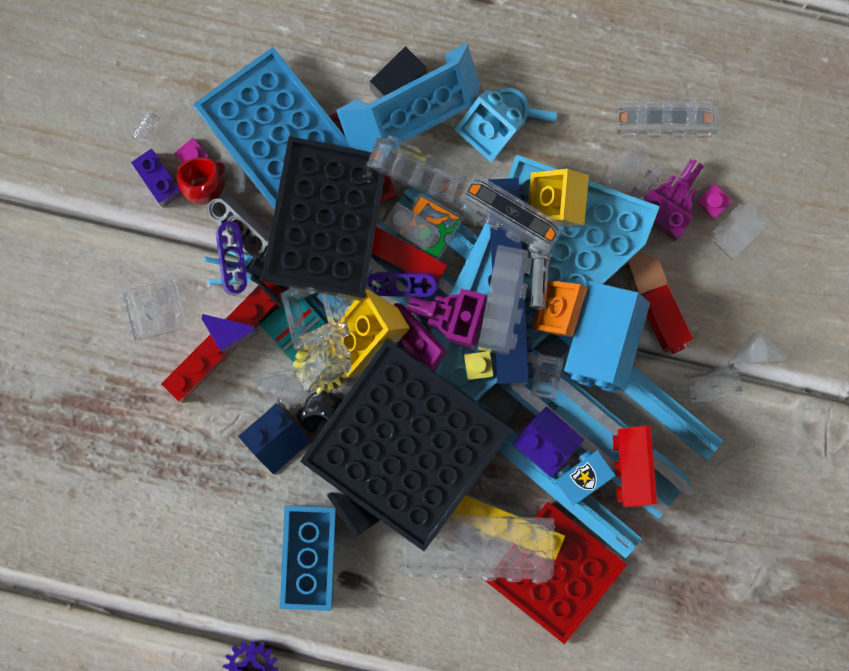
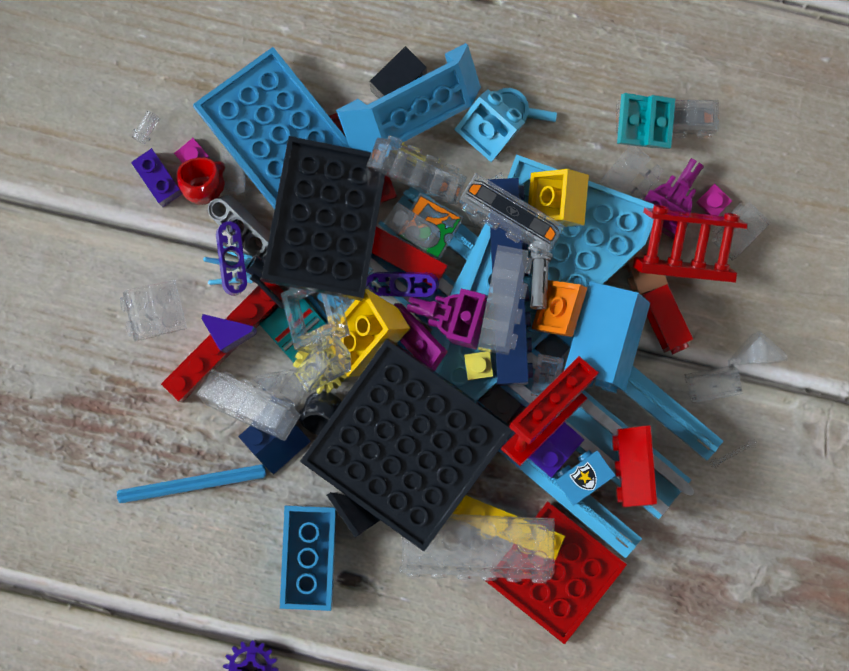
none -> dark azure axle [117,464,266,503]
none -> clear brick [197,369,301,441]
none -> red fence [501,356,599,466]
none -> teal slope [617,93,676,149]
none -> red fence [633,205,748,283]

